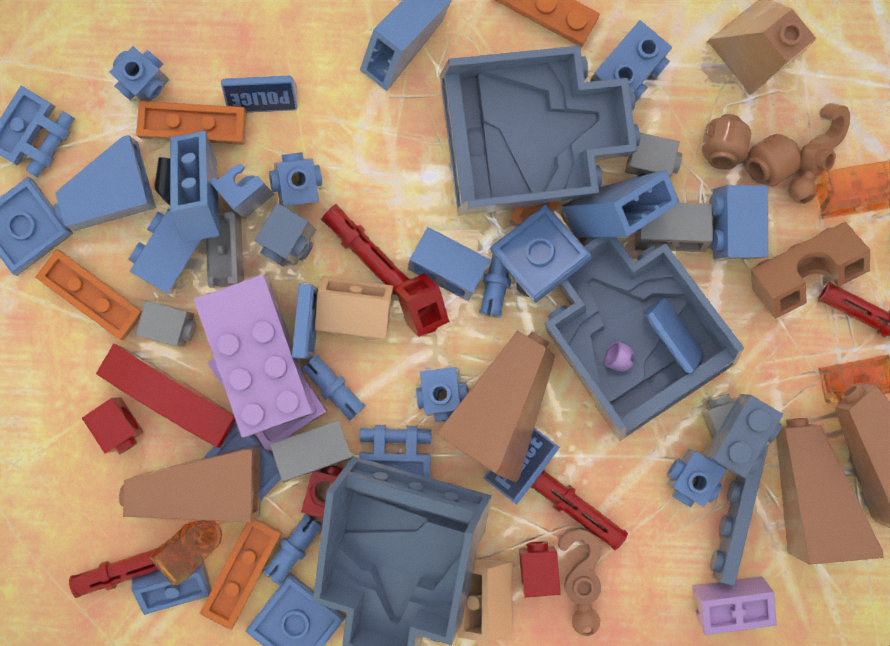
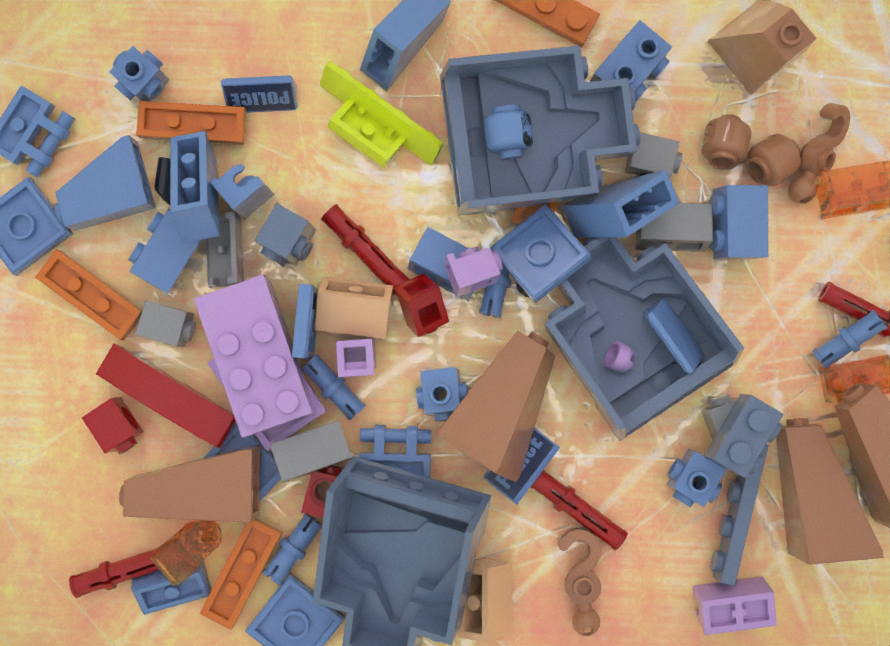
medium blue brick [269,152,322,206] -> none
red brick [519,541,561,598] -> none
nougat arch [750,221,870,319] -> none
none -> neon yellow bracket [320,61,443,168]
none -> lavender brick [336,339,377,378]
none -> lavender brick [443,247,502,297]
none -> medium blue head [484,105,533,160]
none -> medium blue pin [813,309,887,369]

